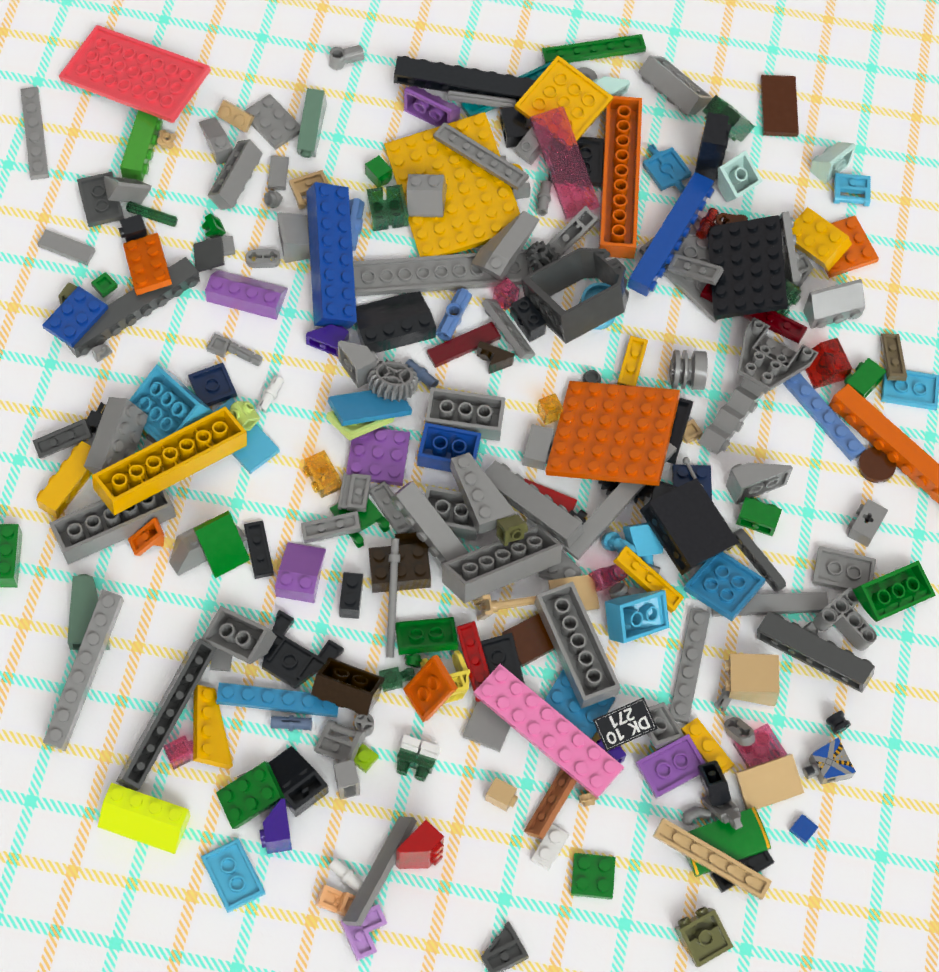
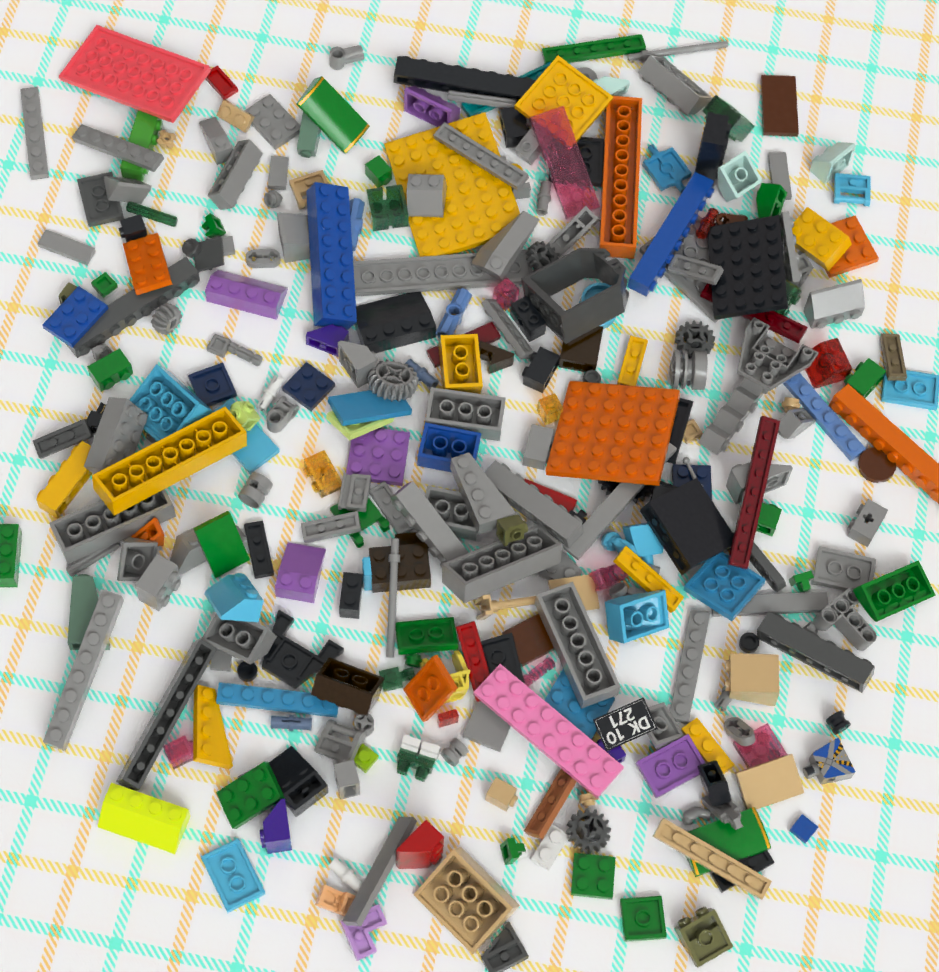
none -> light grey axle [66,543,120,577]
none -> light grey plate [71,124,165,172]
none -> green brick [87,348,133,392]
none -> light grey slope [117,537,158,581]
none -> light grey brick [135,554,181,611]
none -> light grey gear [151,303,183,335]
none -> flat silver tile [182,239,201,258]
none -> medium azure slope [204,573,264,622]
none -> red tile [205,65,238,100]
none -> black tile [237,661,258,682]
none -> light grey wheel [238,472,273,509]
none -> light grey piece [266,396,299,433]
none -> dark blue plate [282,362,335,412]
none -> green slope [296,76,370,154]
none -> medium azure tile [362,557,372,591]
none -> tan slope [413,847,520,954]
none -> clear red tile [437,709,459,728]
none -> yellow brick [438,334,483,394]
none -> light grey wheel [440,738,469,767]
none -> green tile [500,838,526,865]
none -> black brick [522,346,560,393]
none -> clear pink axle [523,657,555,687]
none -> dark brown brick [558,326,603,372]
none -> dark grey gear [566,808,611,854]
none -> green tile [620,896,667,942]
none -> light grey bar [627,41,728,61]
none -> dark grey gear [674,320,715,358]
none -> dark red tile [727,416,780,570]
none -> black tile [739,632,760,653]
none -> green slope [756,183,787,218]
none -> light grey tile [768,152,792,200]
none -> light grey slope [778,408,816,439]
none -> tan plate [781,397,801,413]
none -> green tile [788,570,814,593]

